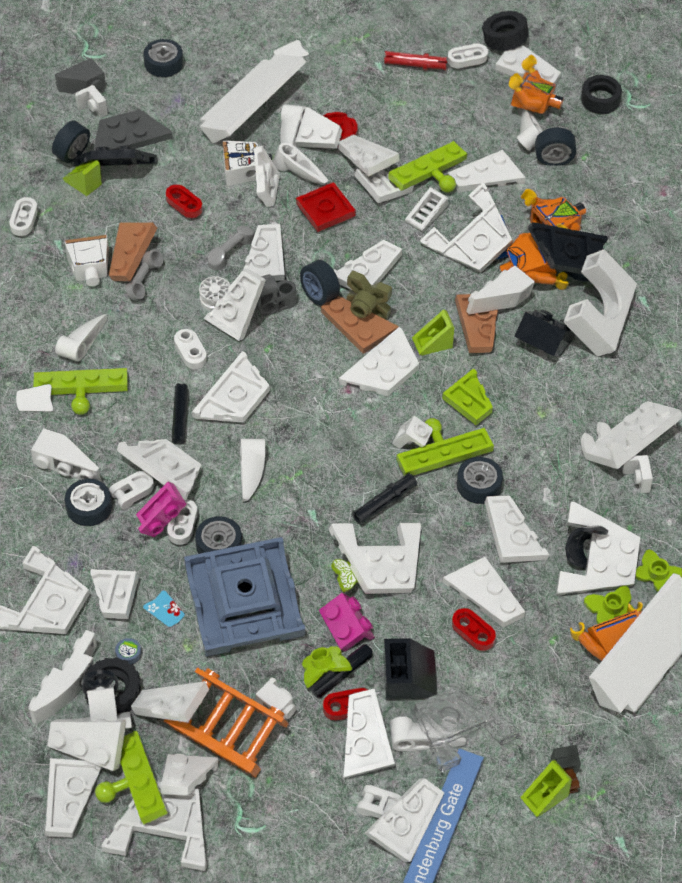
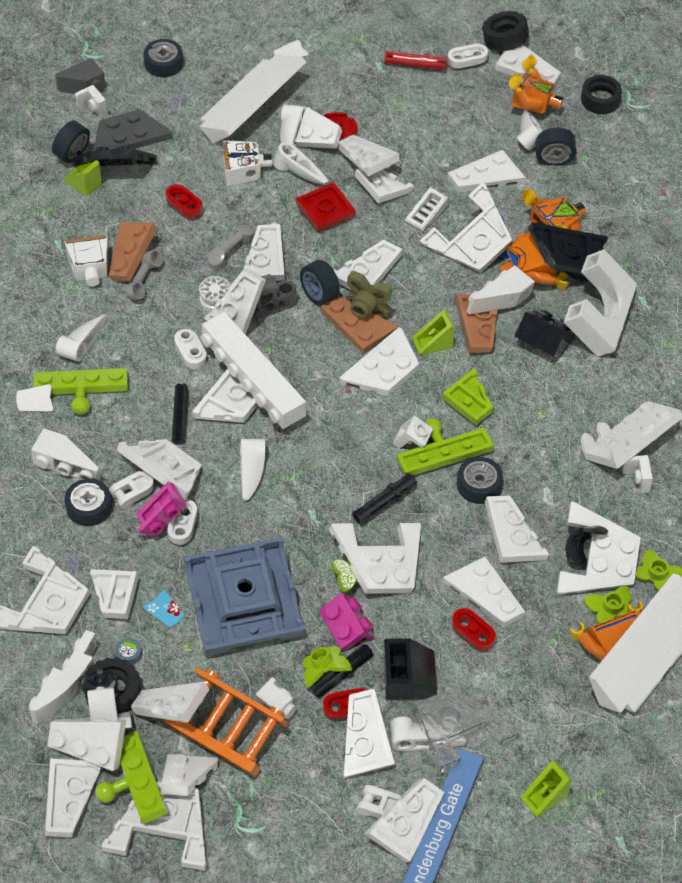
white plate [9,197,38,236] -> none
wheel [195,516,242,554] -> none
white wing [254,146,280,207] -> none
lime plate [388,141,468,193] -> none
pearl dark grey piece [550,745,581,794] -> none
none -> white brick [201,312,306,429]

